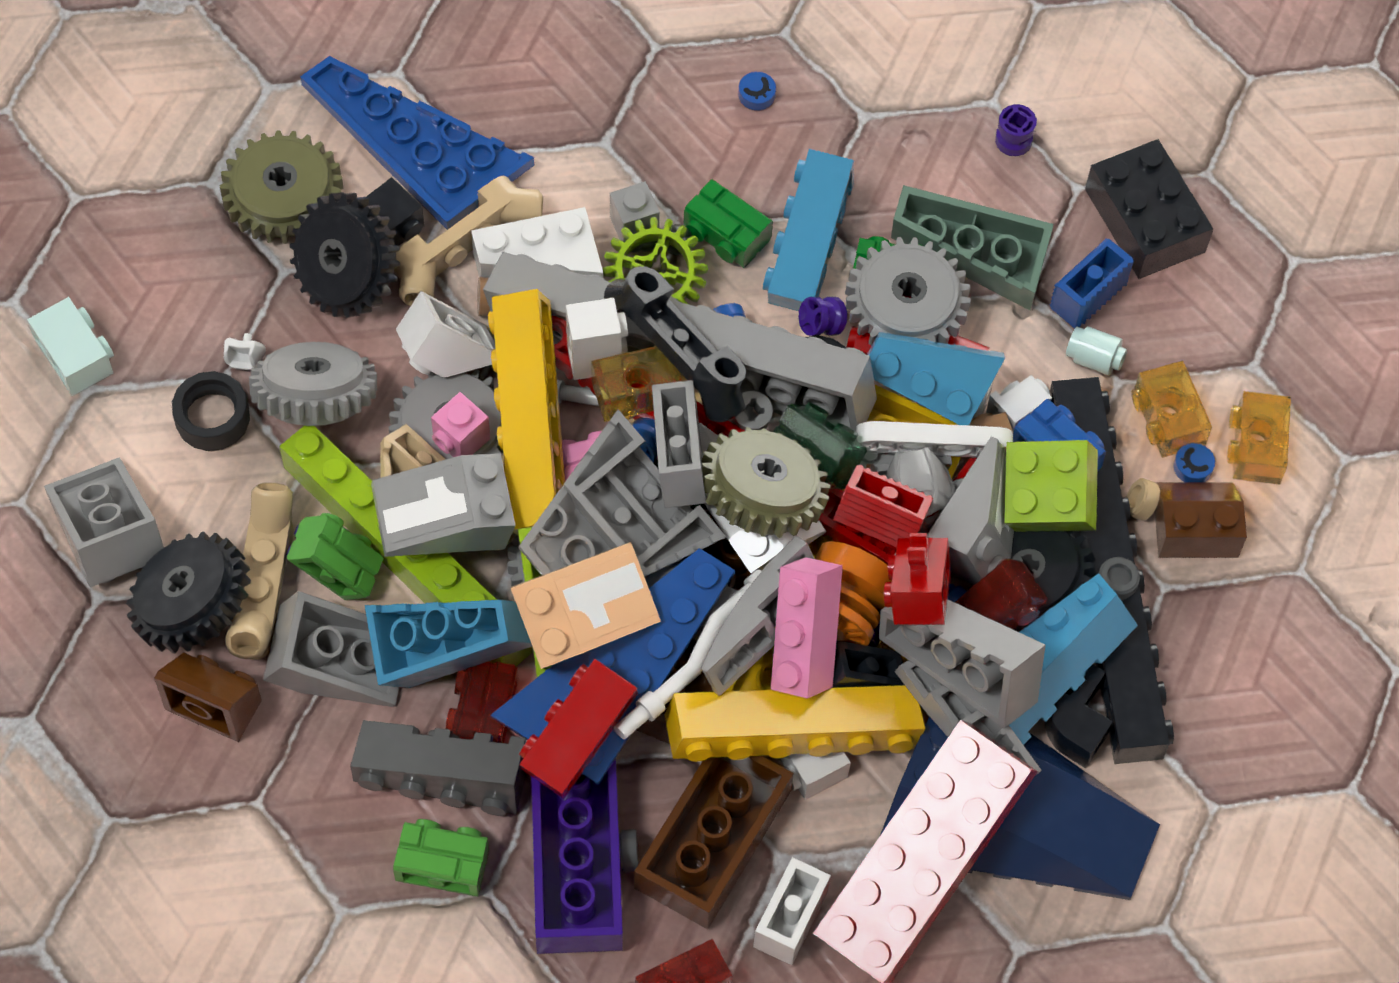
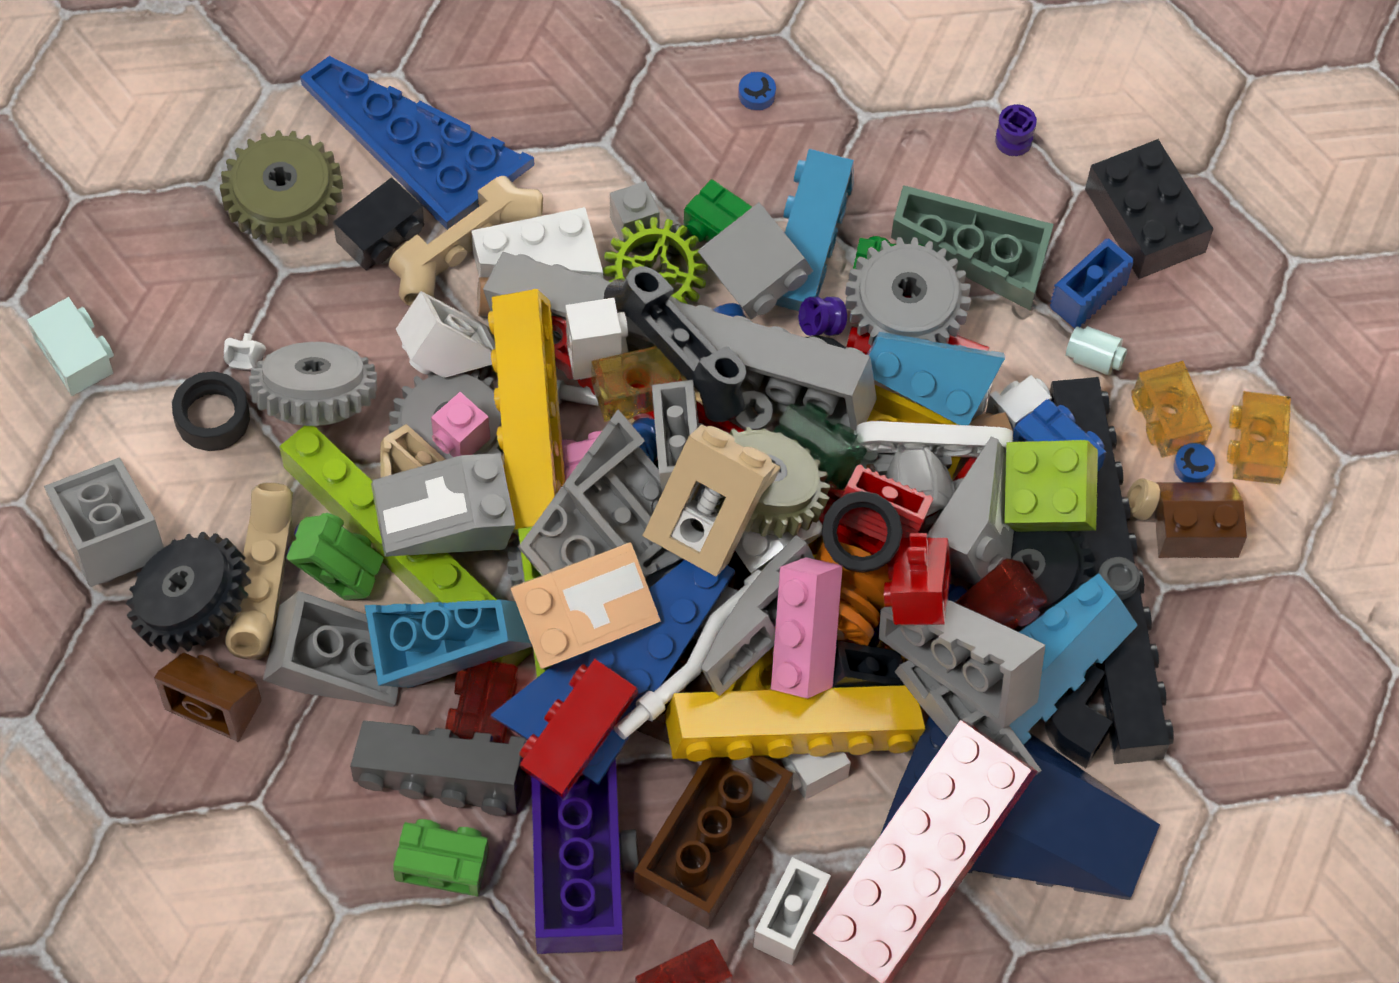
black gear [290,192,400,318] -> none
none -> tan brick [642,425,781,576]
none -> light grey brick [698,202,813,320]
none -> black tyre [822,491,902,573]

